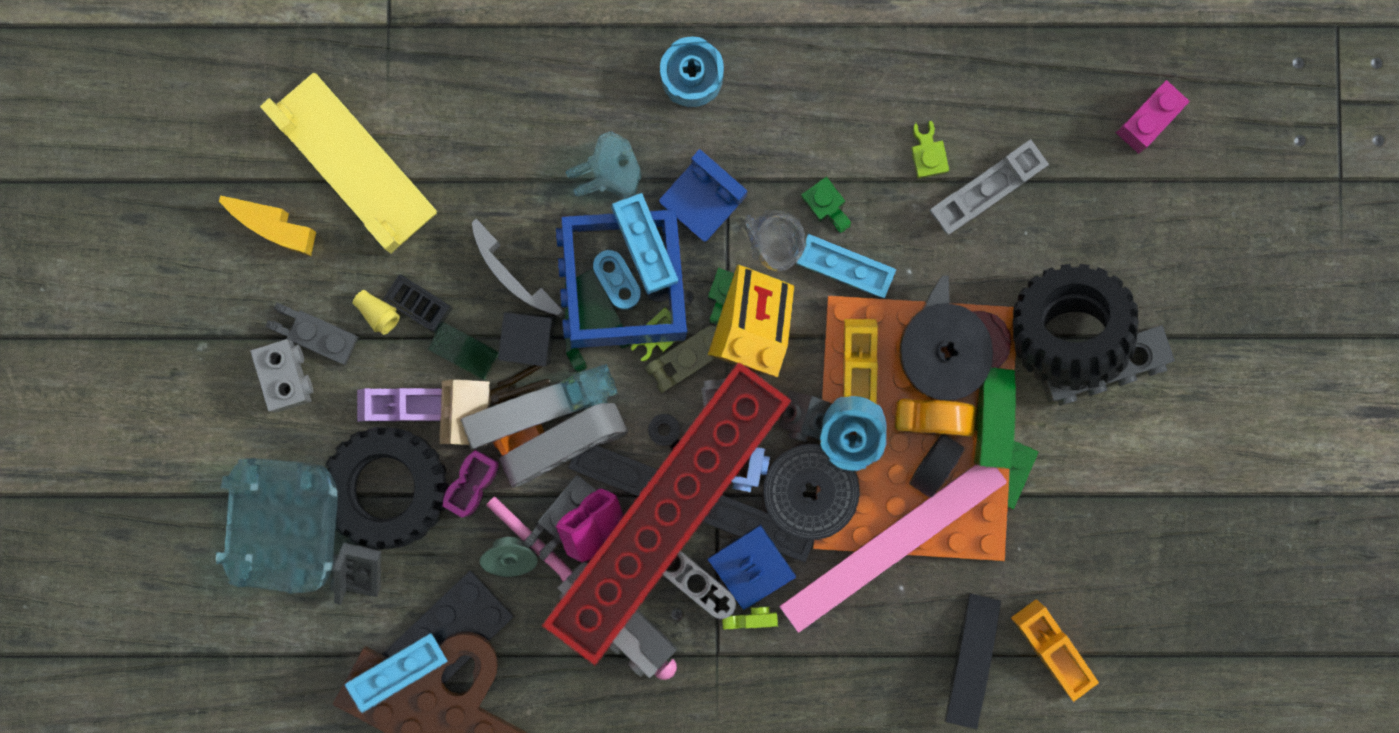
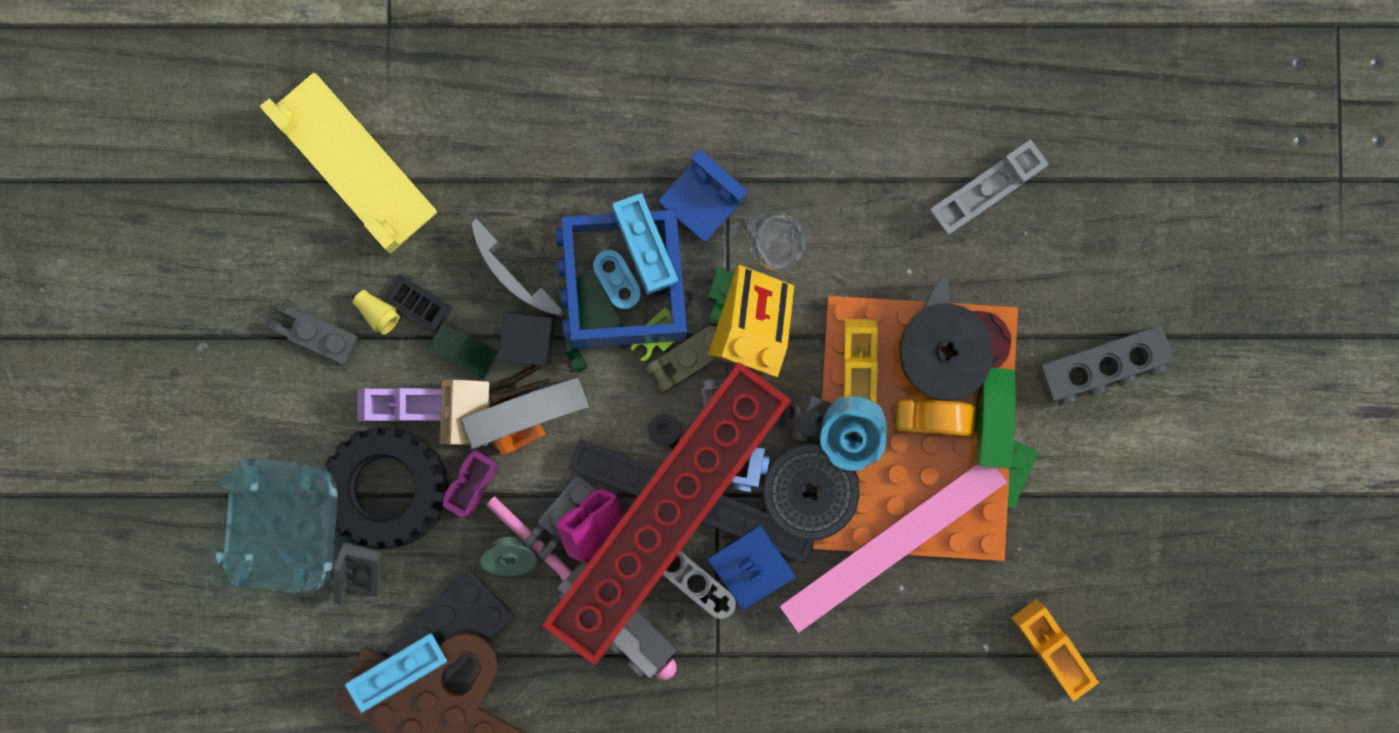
yellow slope [219,195,317,256] -> none
light grey brick [250,339,314,413] -> none
light grey beam [499,403,629,488] -> none
clear light blue brick [561,364,618,411] -> none
clear light blue hinge [566,131,642,199] -> none
medium azure brick [660,37,724,107] -> none
lime plate [722,606,778,630] -> none
medium azure plate [796,234,896,299] -> none
green plate [801,176,851,234] -> none
black tyre [909,434,964,498] -> none
lime plate [911,121,949,179] -> none
black slope [944,593,1001,729] -> none
black tyre [1013,264,1138,390] -> none
dark pink brick [1116,80,1190,154] -> none

